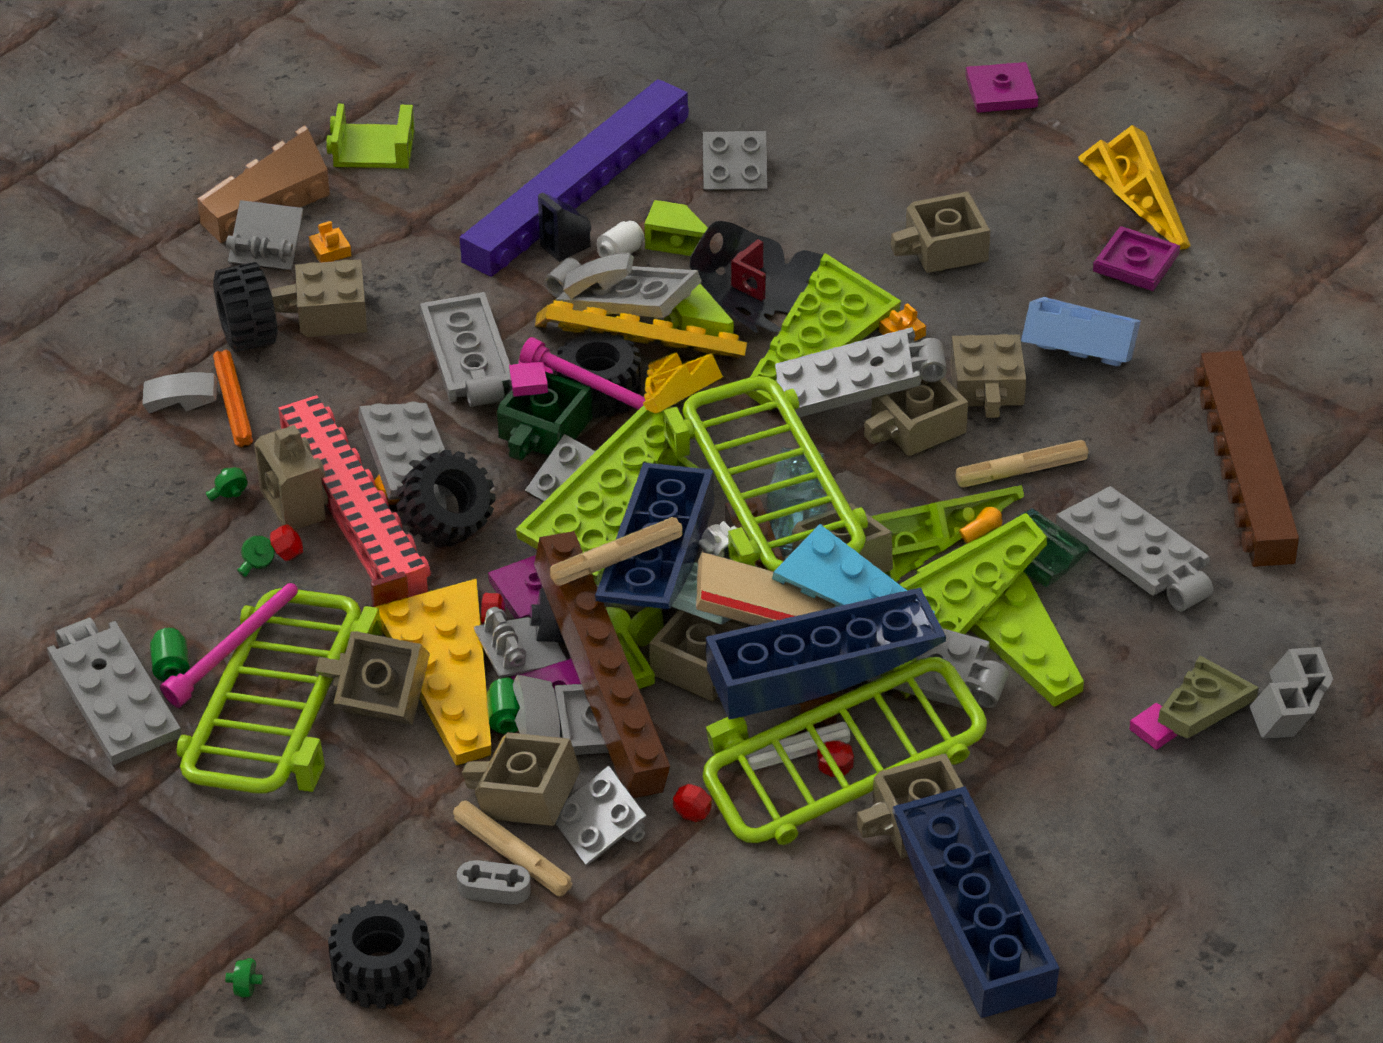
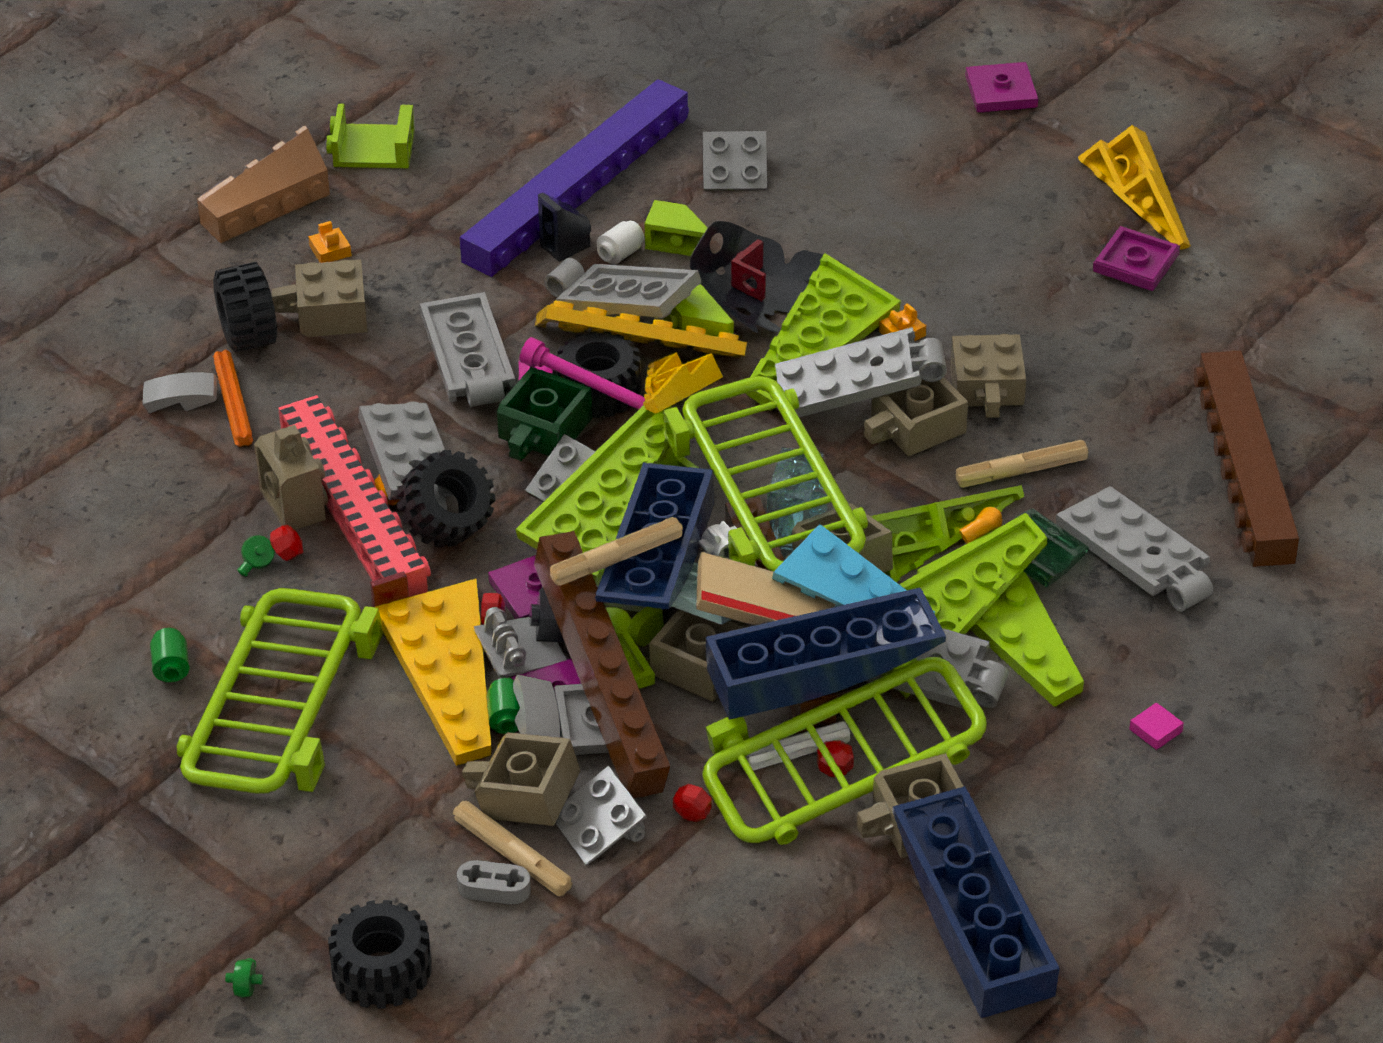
light grey hinge [47,617,181,766] -> none
dark pink piece [160,583,298,708] -> none
green piece [206,467,248,502] -> none
light grey hinge [226,200,303,271] -> none
dark tan hinge [316,631,430,725] -> none
dark pink tile [509,361,548,397] -> none
light grey slope [563,253,634,299] -> none
dark tan hinge [891,191,990,273] -> none
light blue wedge [1021,297,1141,366] -> none
olive wing [1158,656,1259,739] -> none
light grey brick [1250,647,1333,739] -> none

